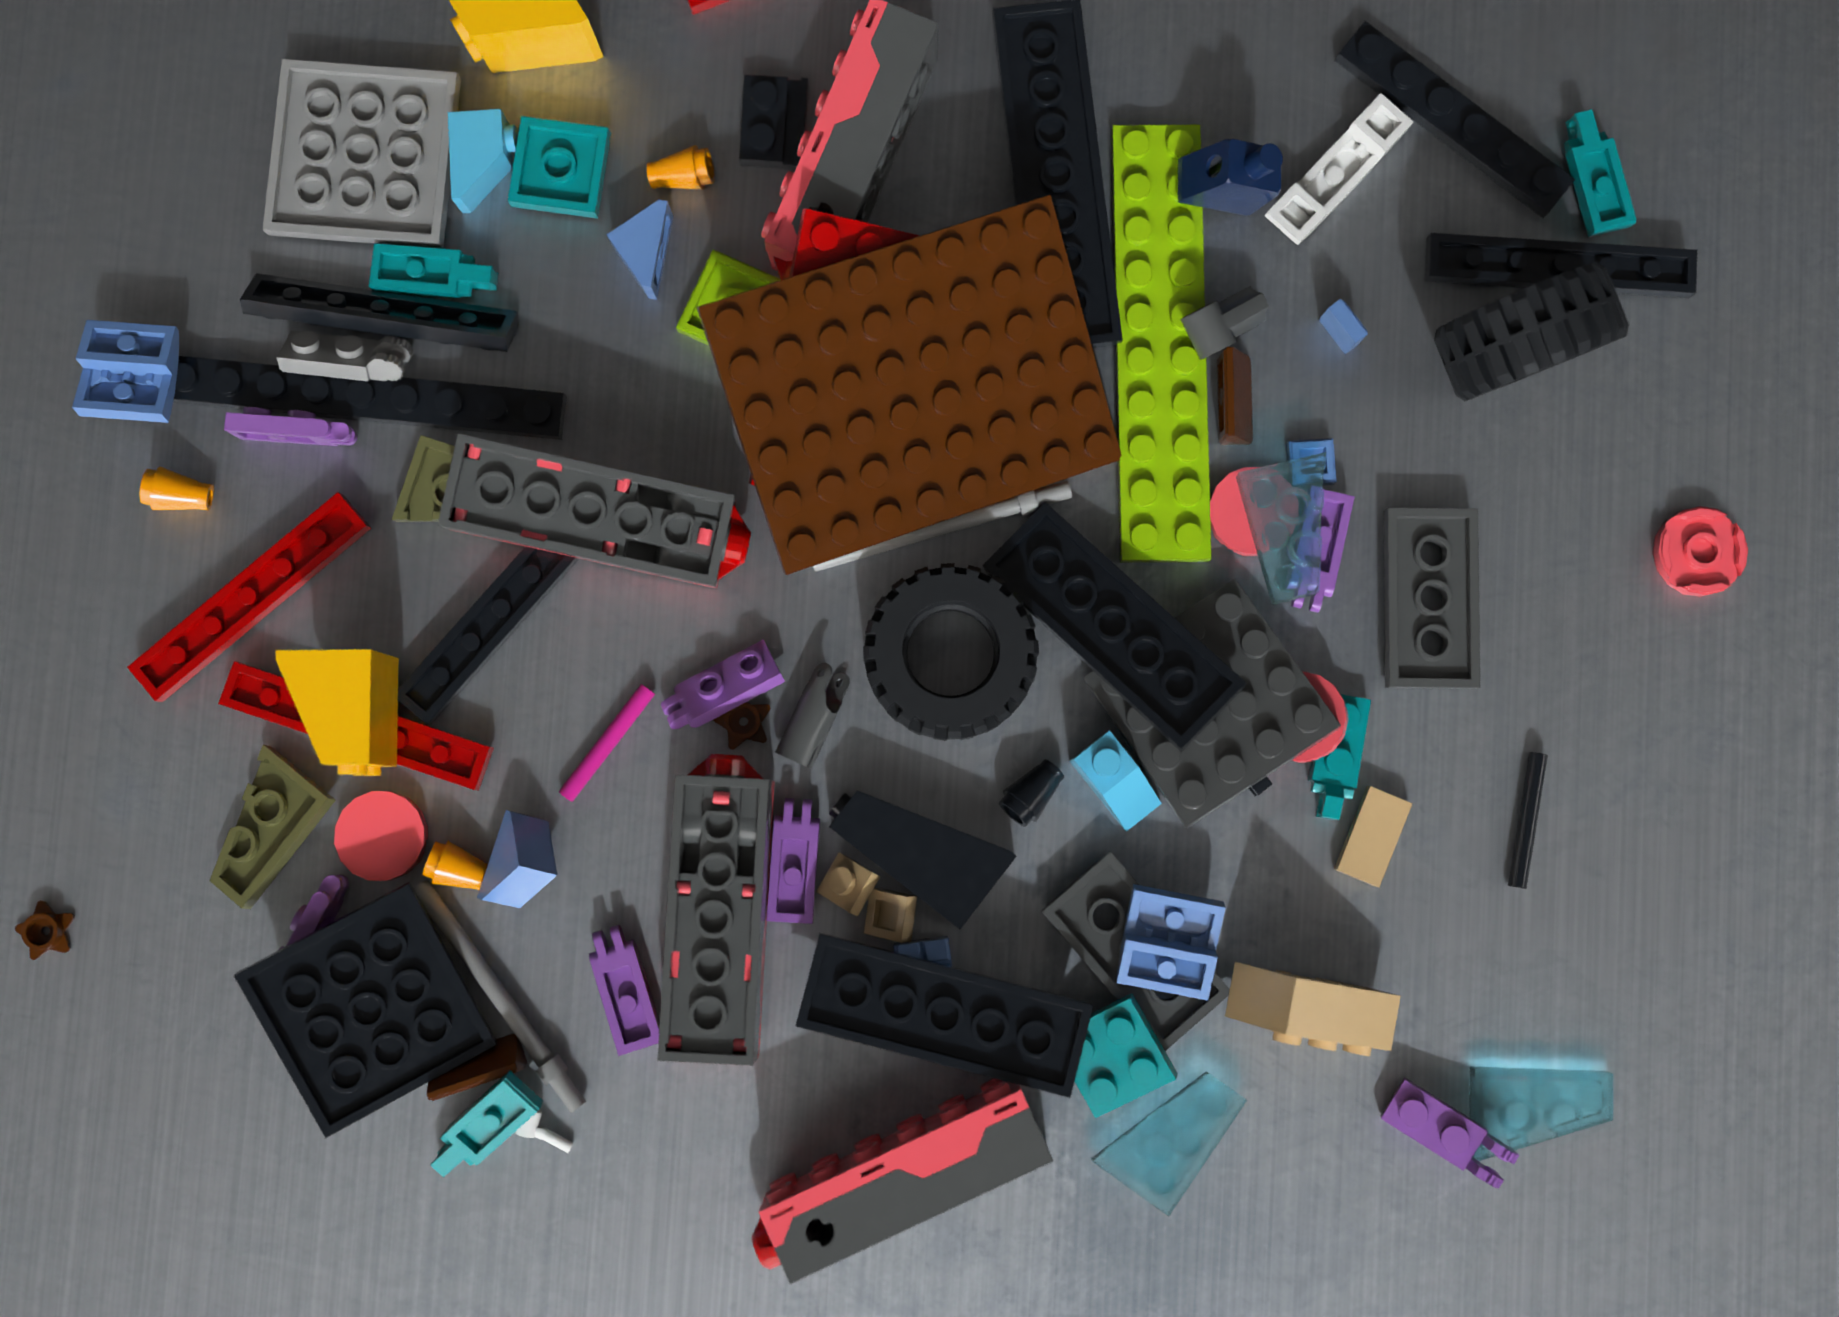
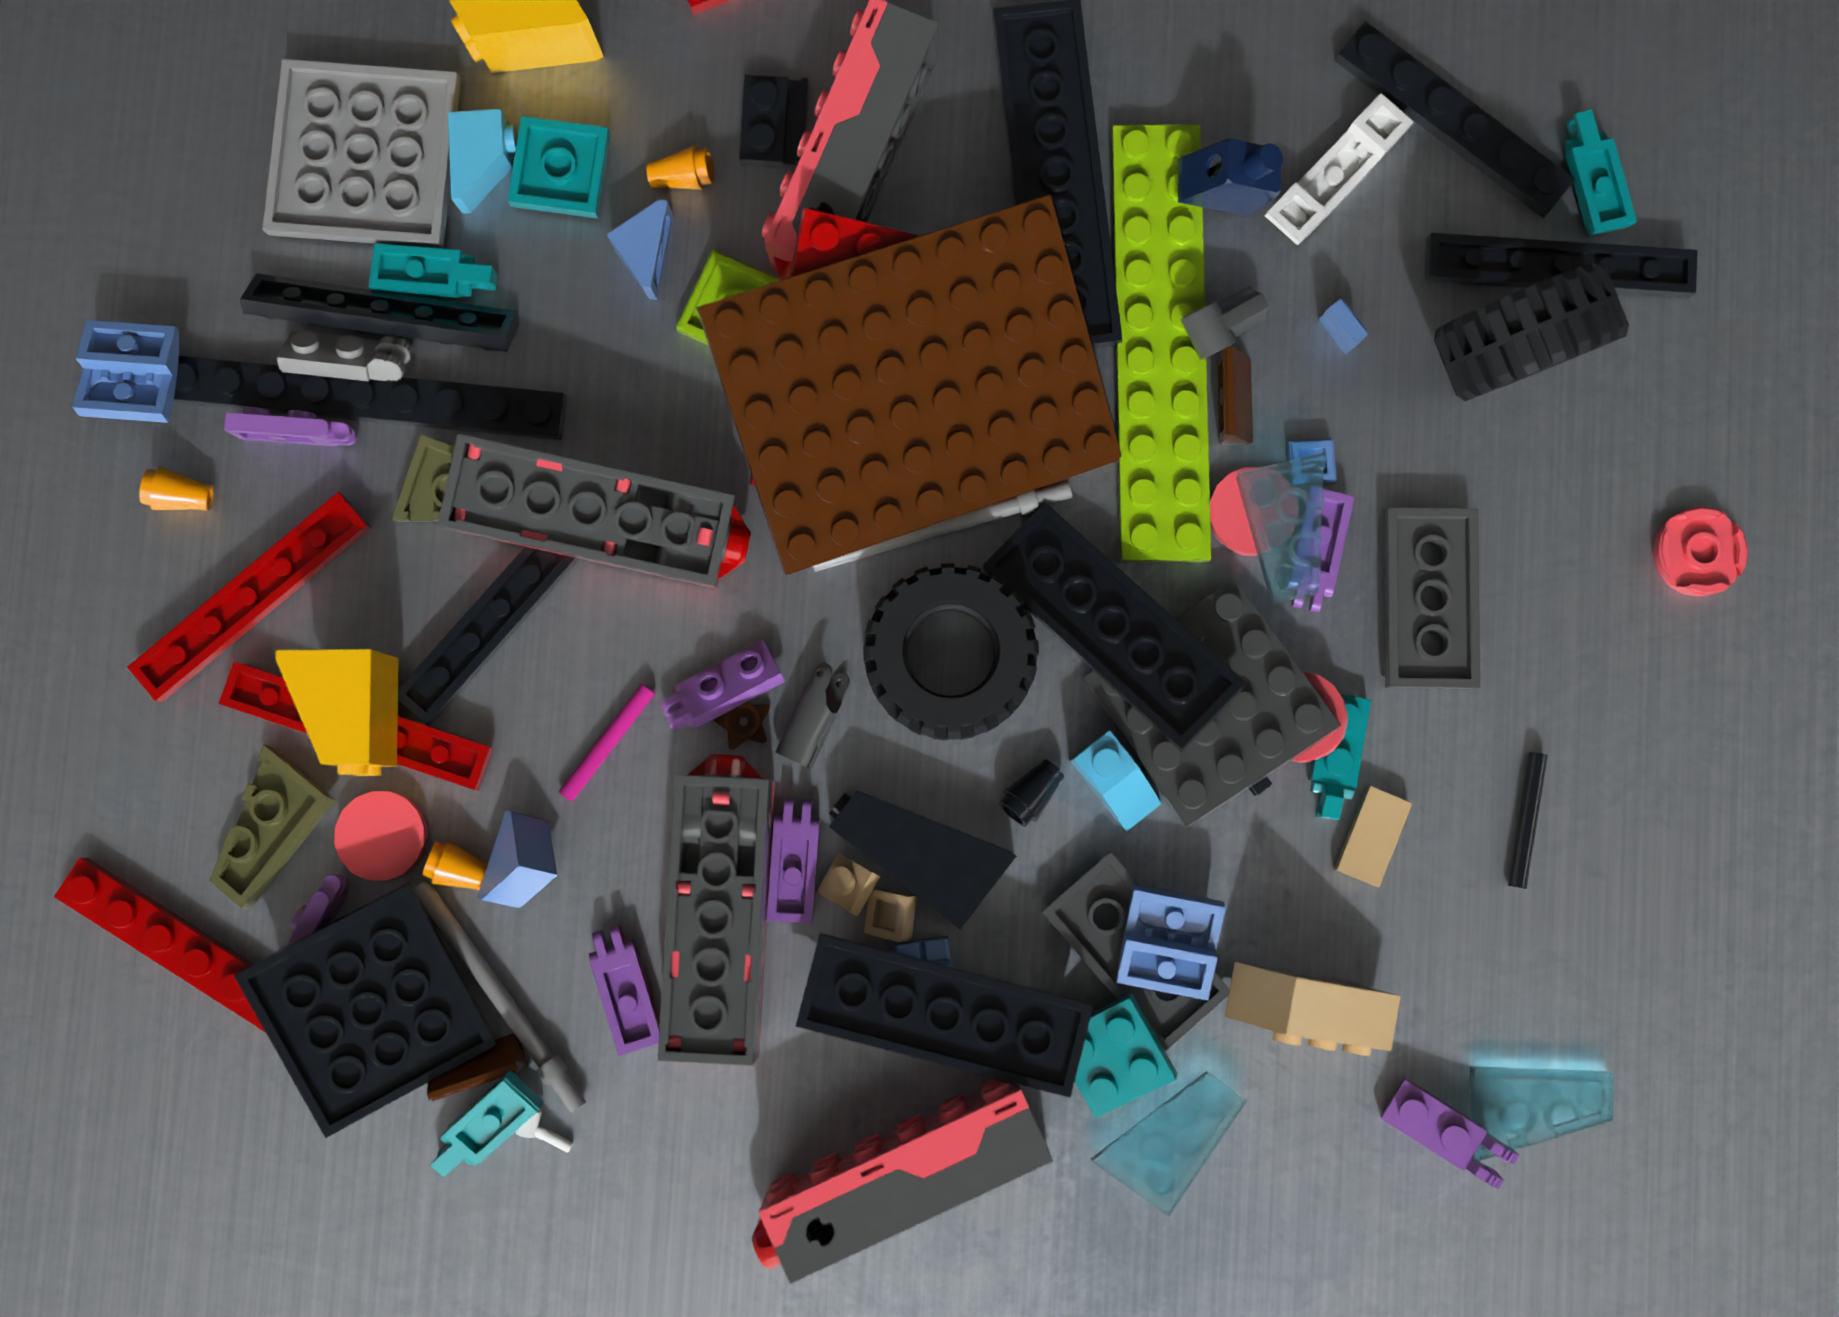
reddish brown plate [15,900,75,960] -> none
none -> red plate [54,857,266,1033]

